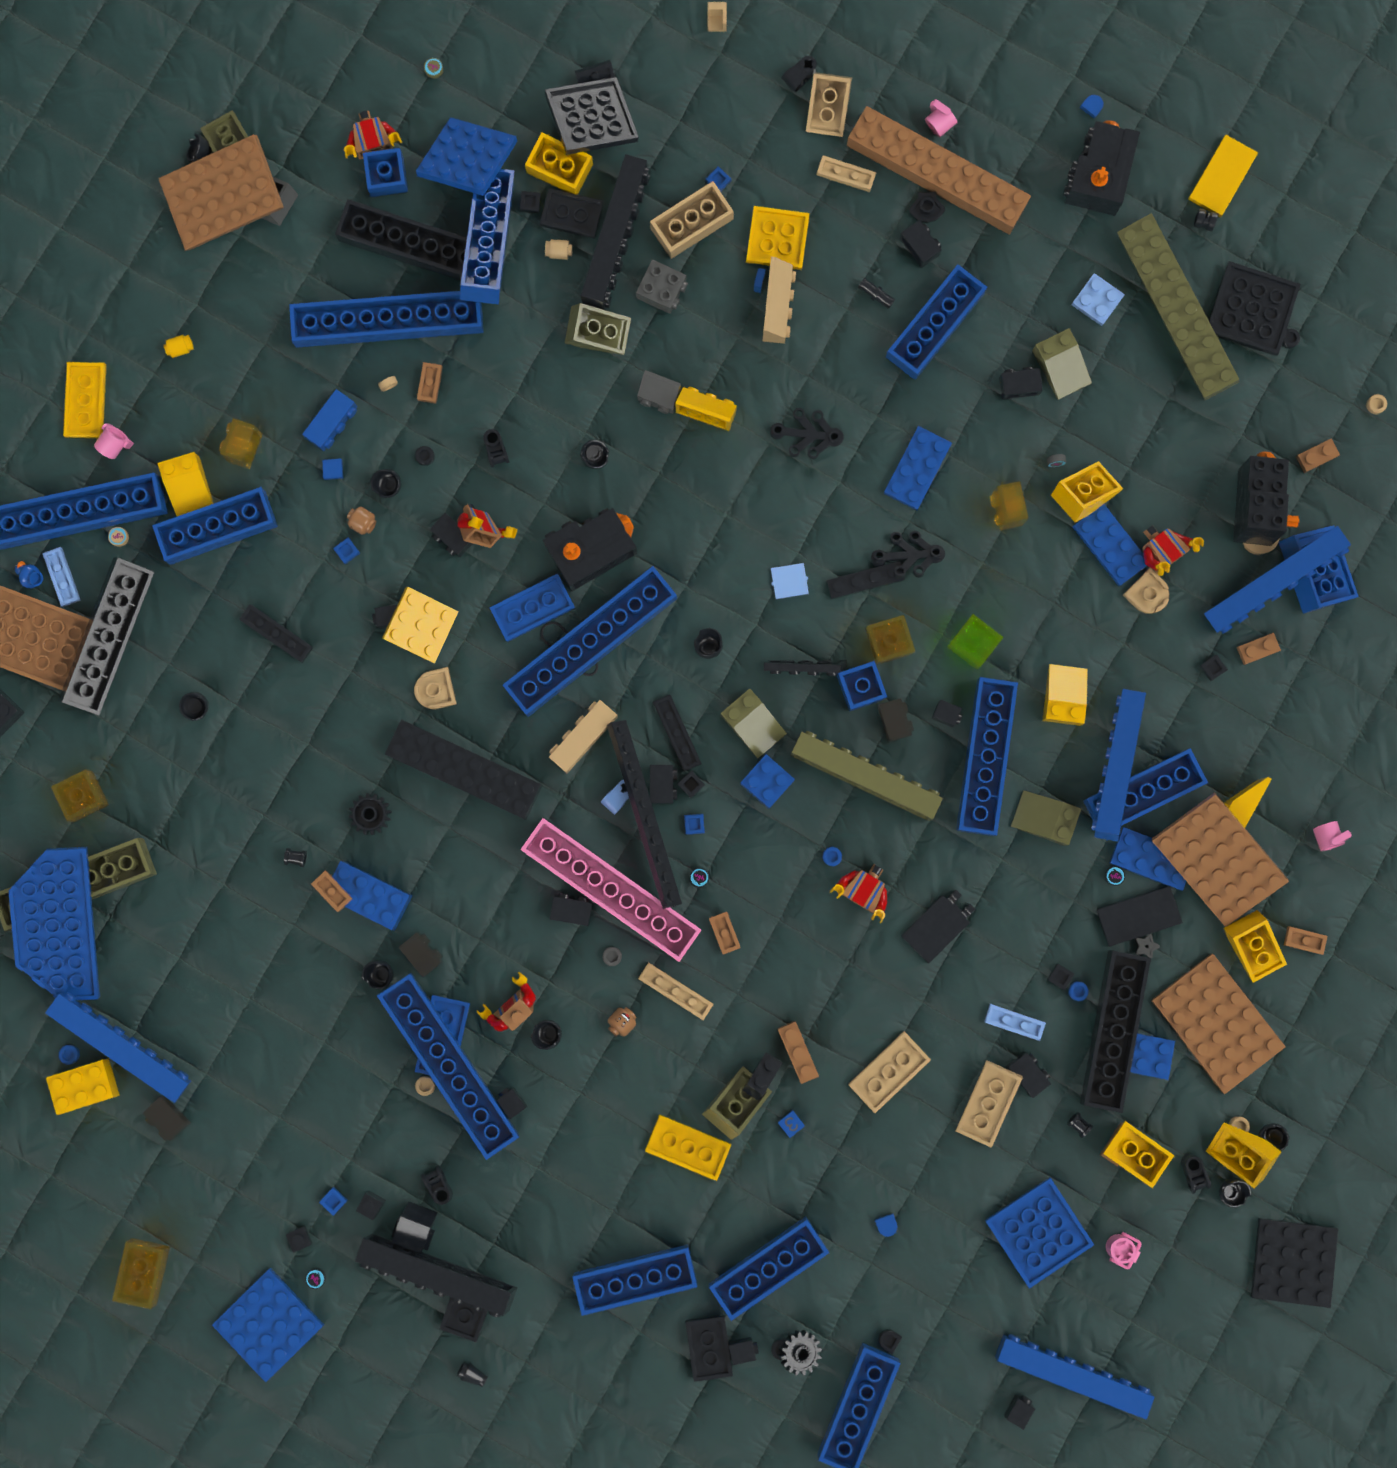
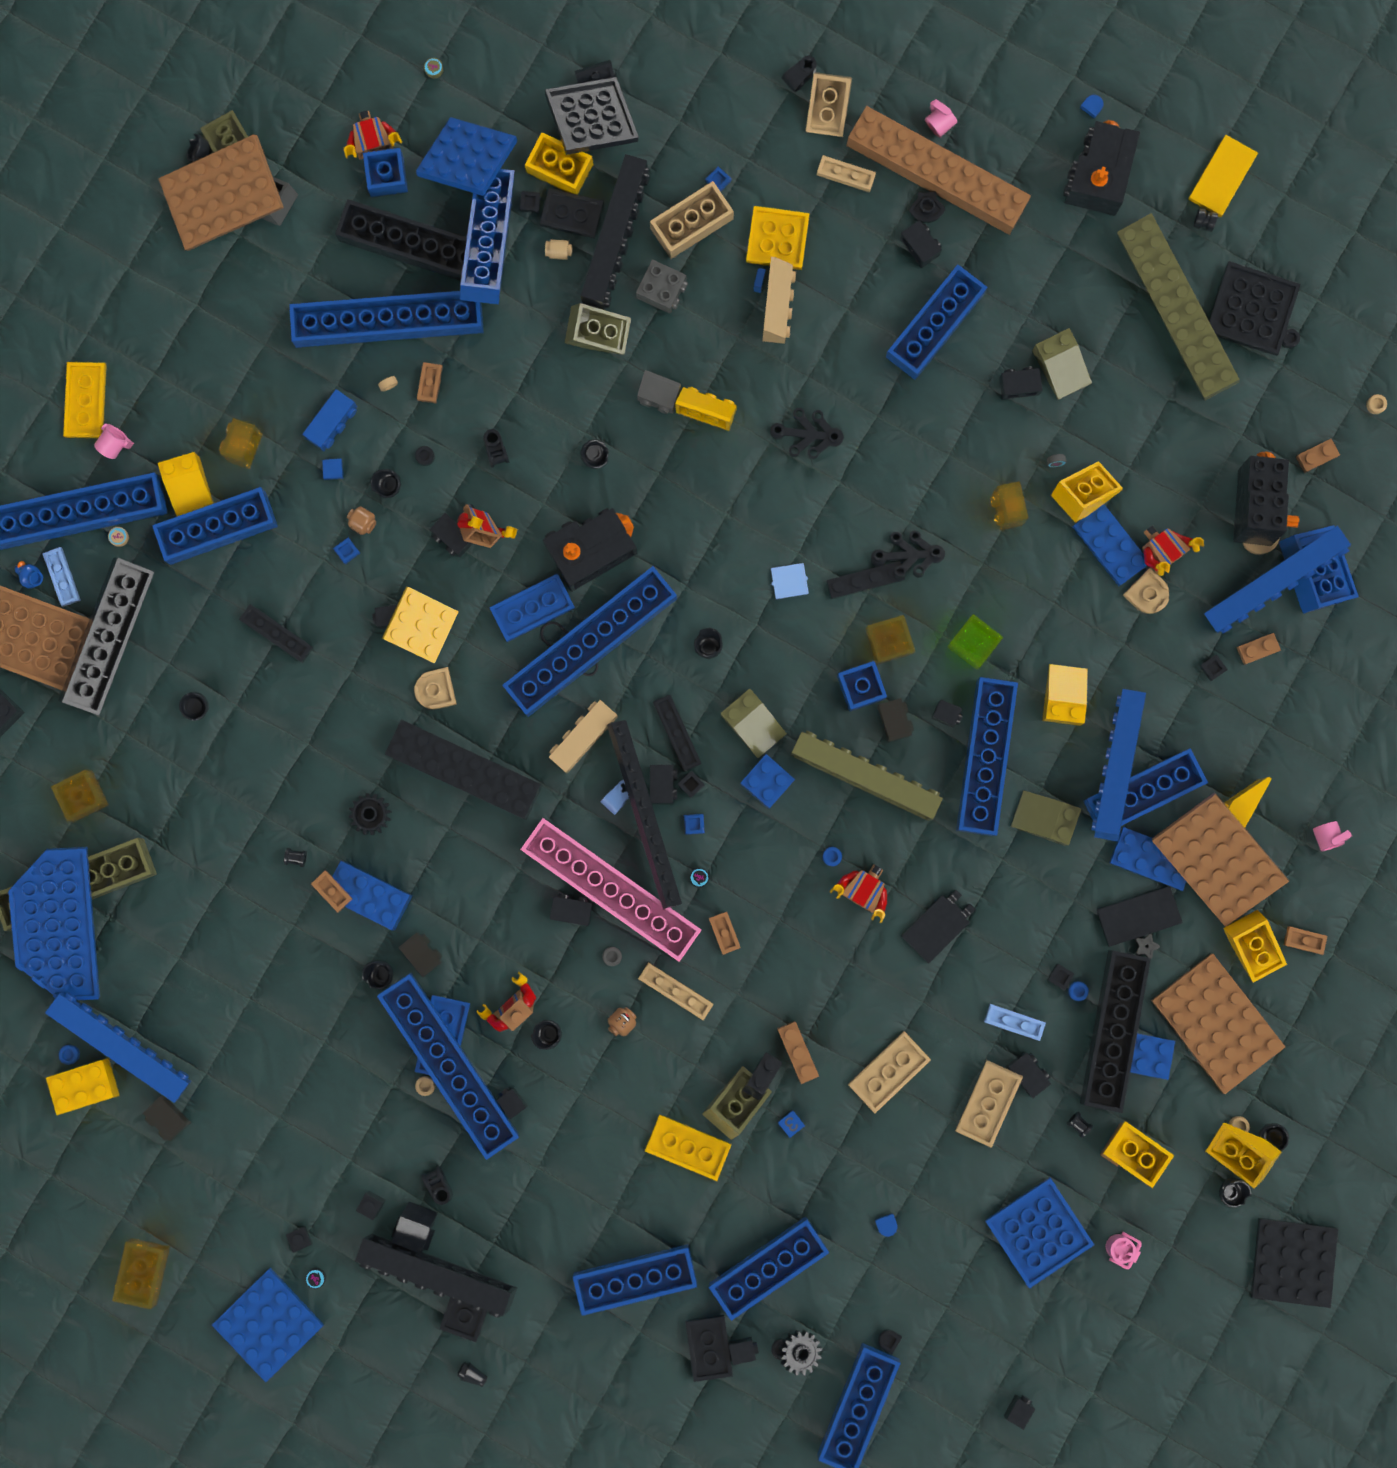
yellow brick [164,335,194,358] -> none
blue plate [319,1187,348,1216] -> none
tan panel [708,2,727,32] -> none
black wing [764,660,847,676] -> none
black pin [858,278,895,309] -> none
blue plate [884,426,952,510] -> none
blue brick [995,1334,1155,1420] -> none
light blue plate [1071,273,1125,326] -> none
tile [1105,866,1125,886] -> none
black piece [1181,1153,1211,1194] -> none

